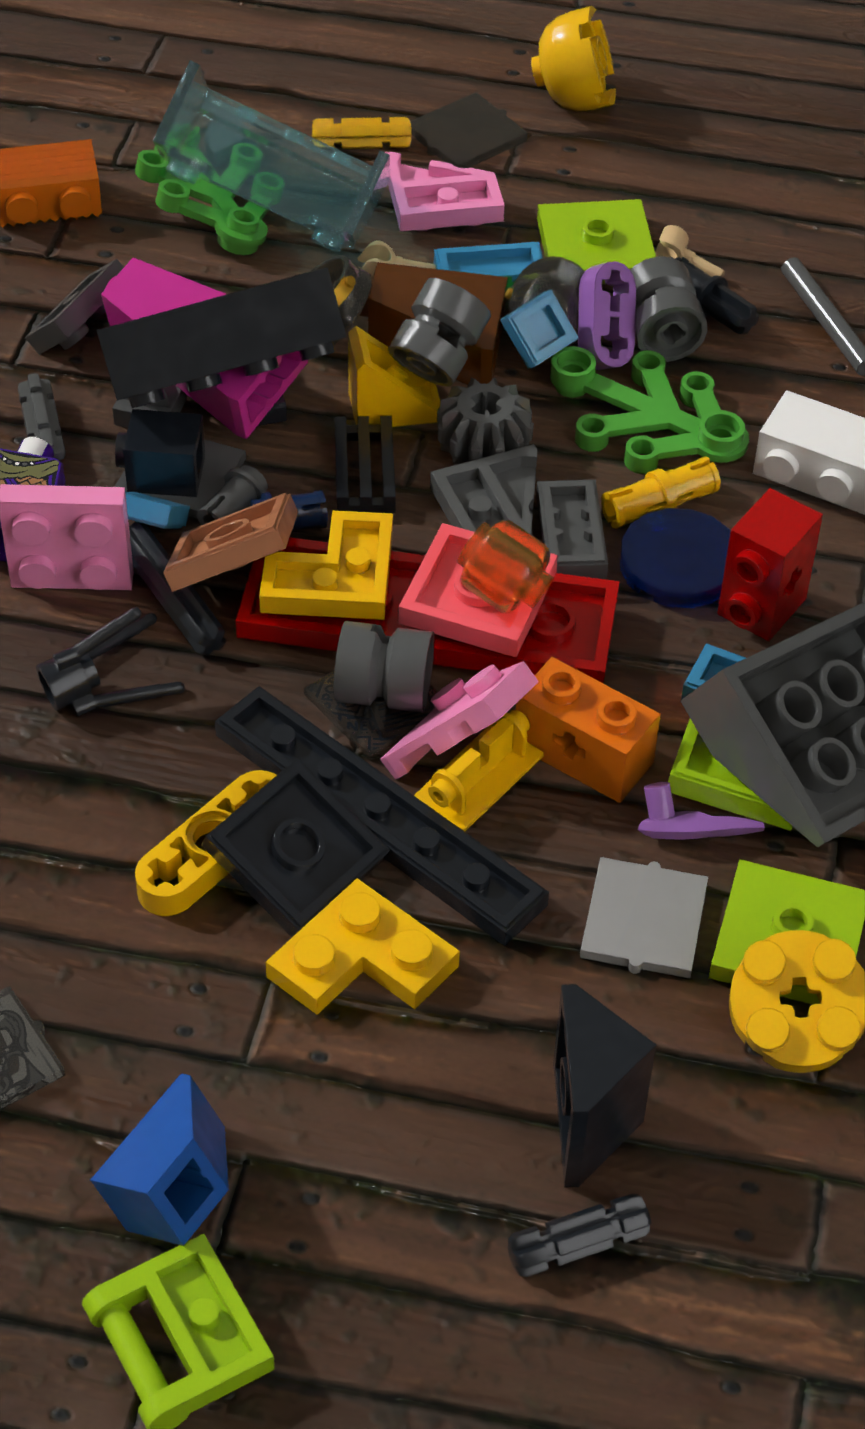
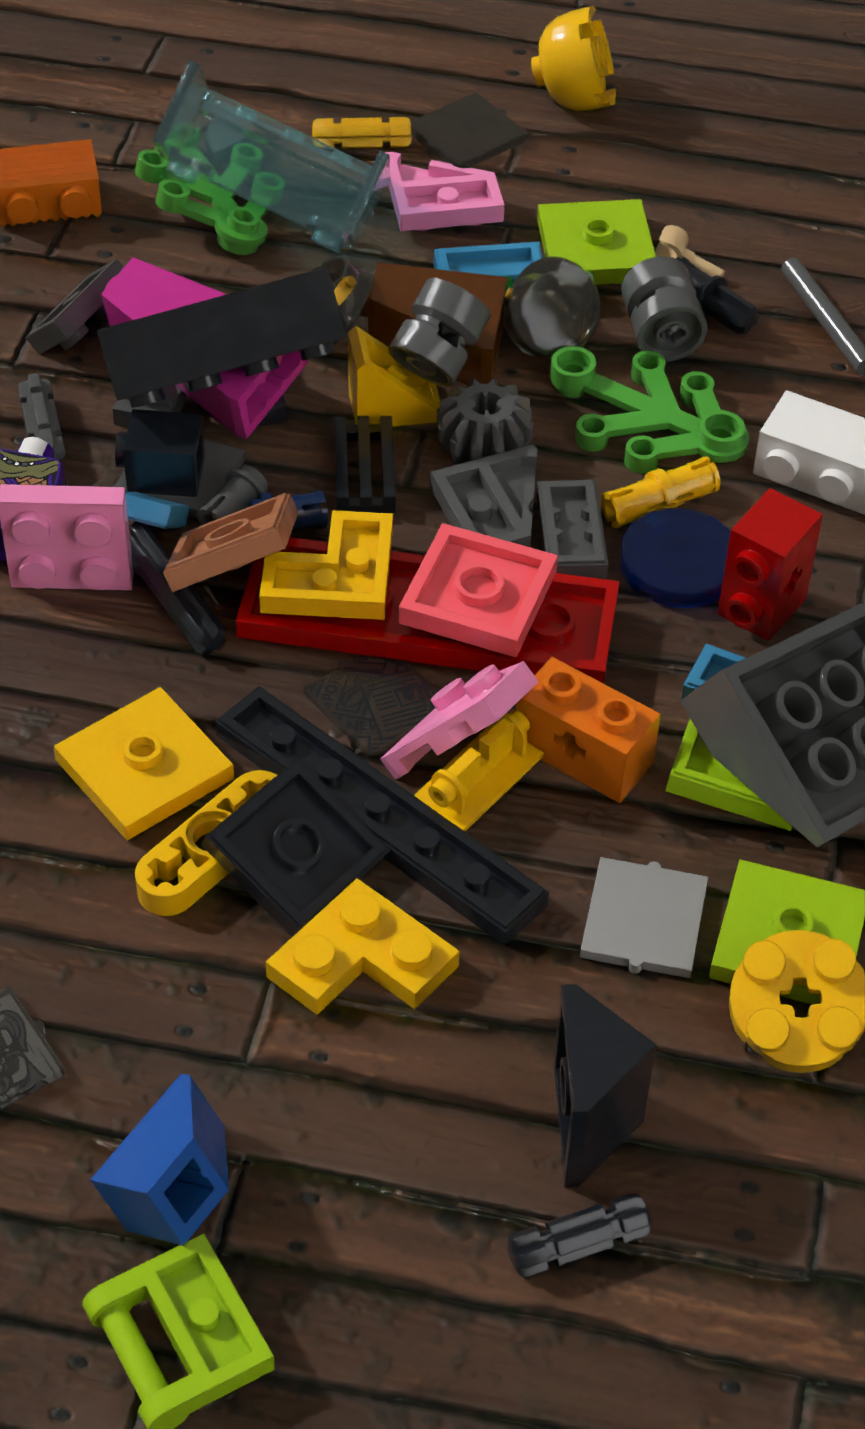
black plant [36,607,185,717] -> none
dark grey wheel [333,621,435,713] -> none
tan hand [358,241,436,284] -> none
clear orange head [457,520,554,614] -> none
dark azure tile [500,290,579,369] -> none
medium lavender beam [578,261,636,370] -> none
medium lavender bar [638,782,764,840] -> none
none -> yellow plate [53,687,234,841]

